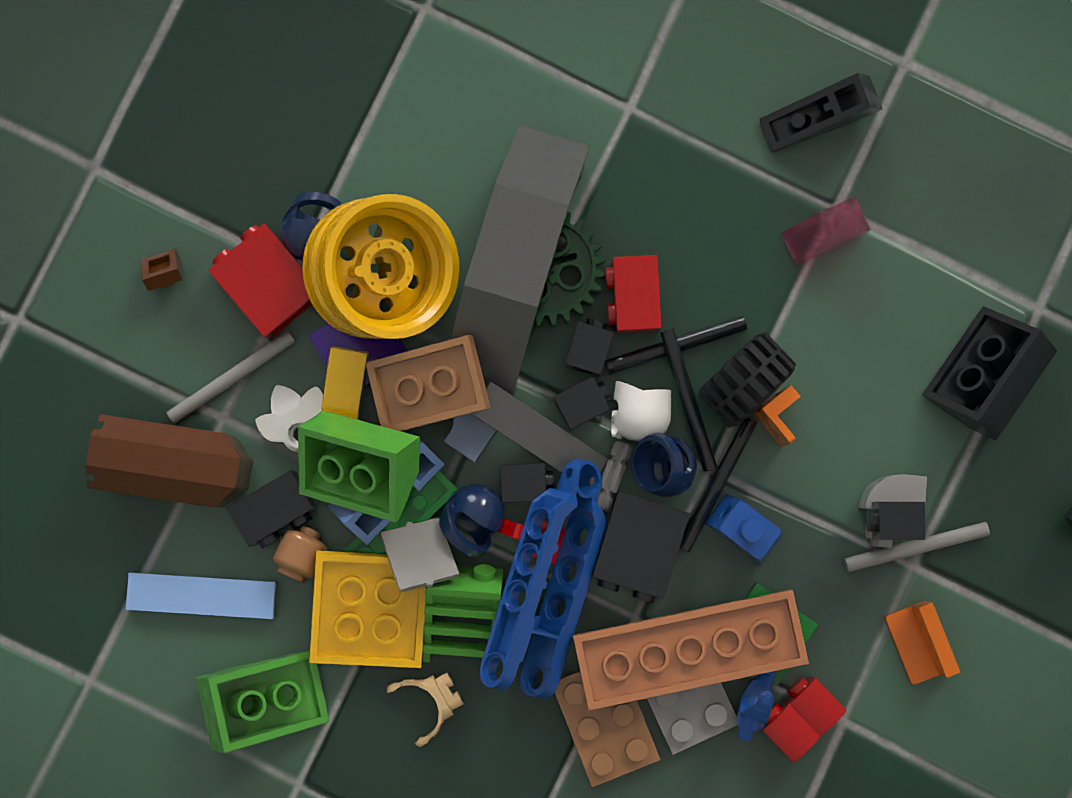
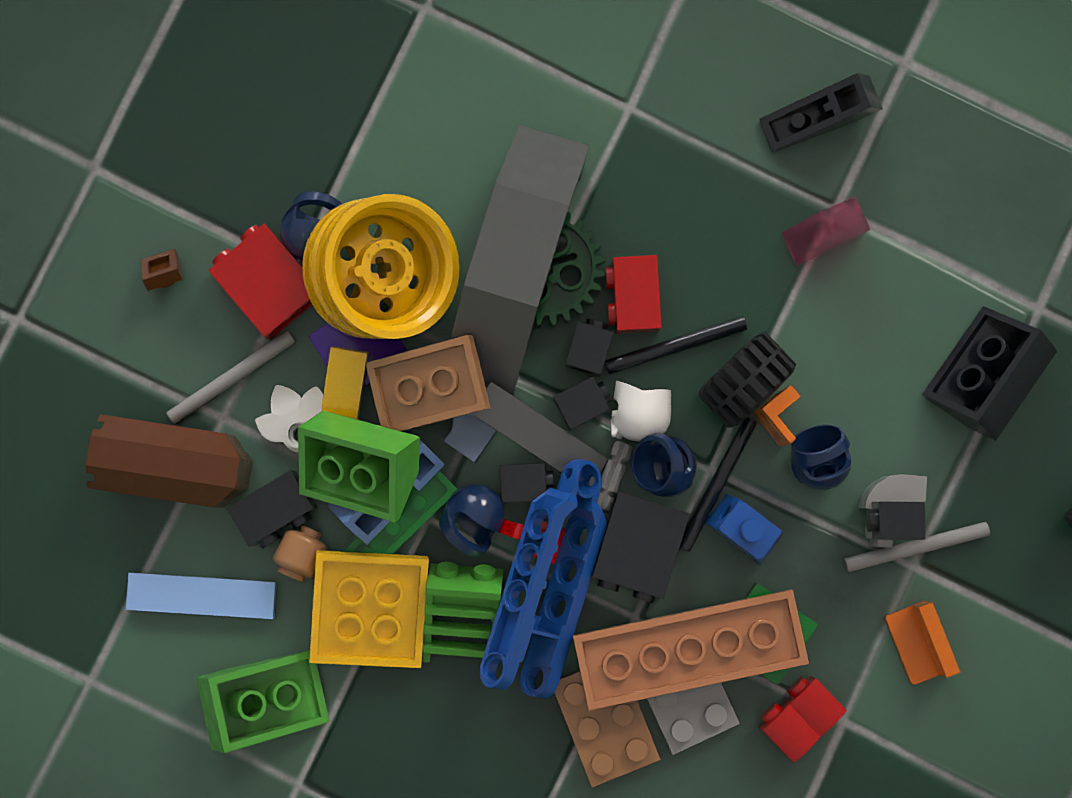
light grey piece [380,517,459,593] -> none
tan helmet [386,672,464,747] -> none
black bar [660,328,717,472] -> none
blue helmet [737,671,776,741] -> none
none -> dark blue helmet [790,424,851,490]

